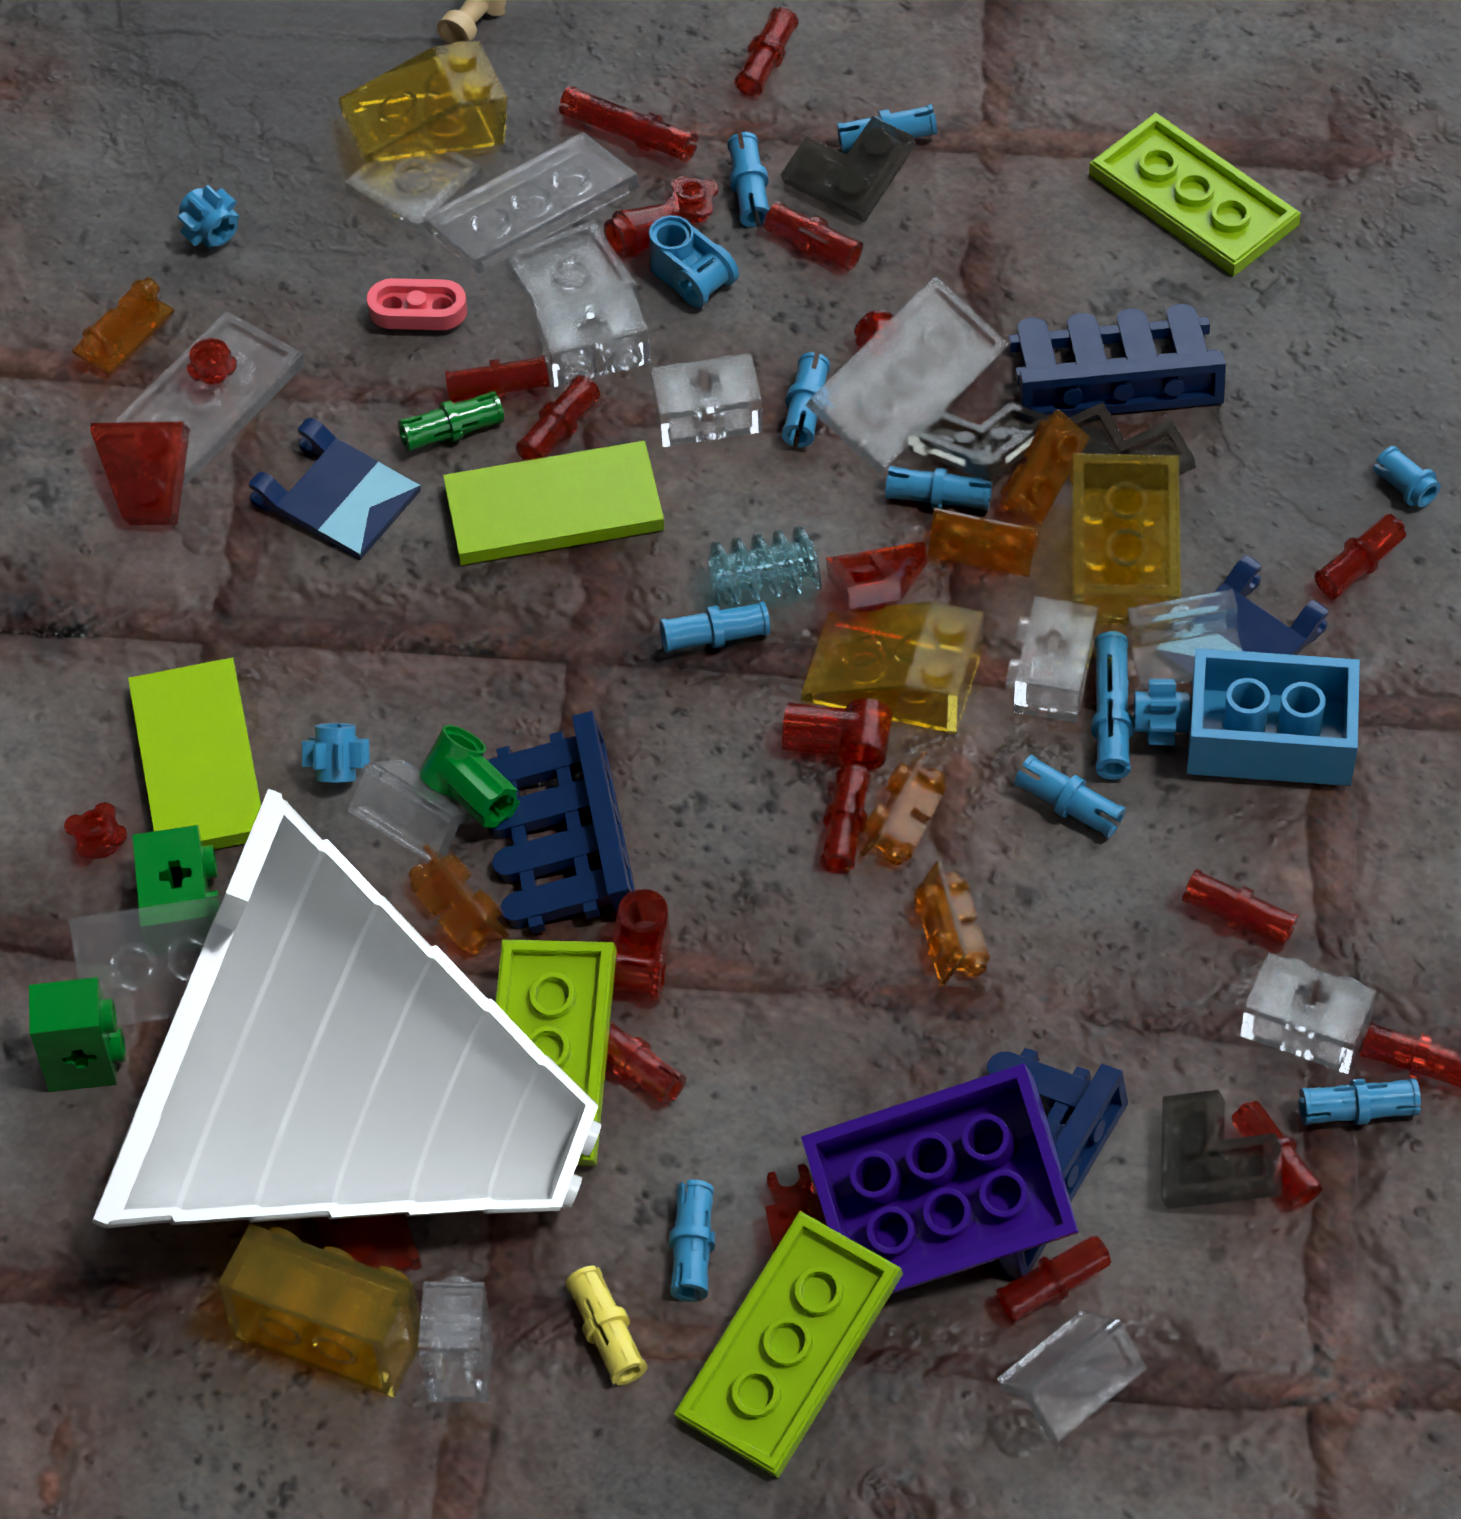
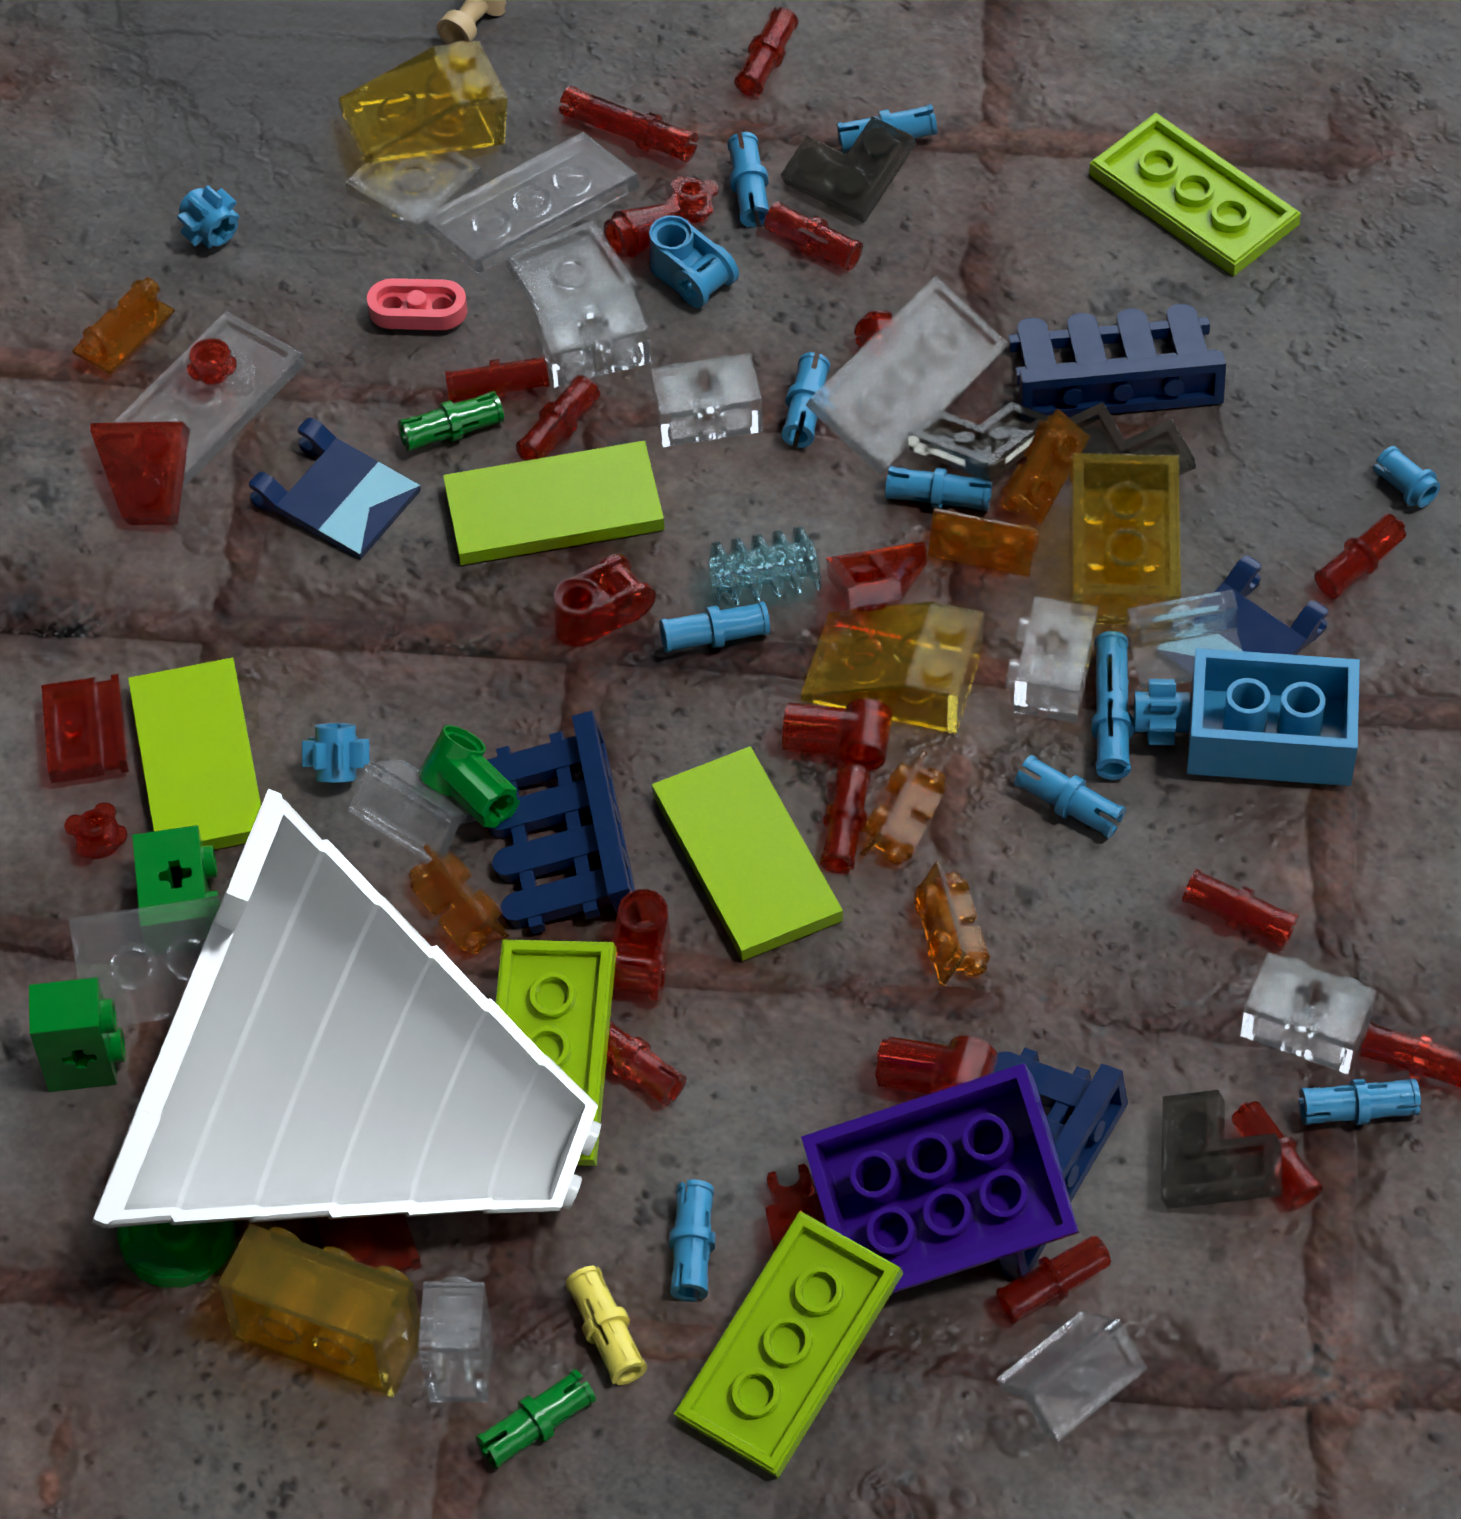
none -> clear red plate [41,674,129,784]
none -> green tile [117,1221,236,1288]
none -> green pin [475,1369,596,1469]
none -> clear red piece [554,554,656,646]
none -> lime tile [652,746,843,961]
none -> clear red piece [875,1036,998,1094]

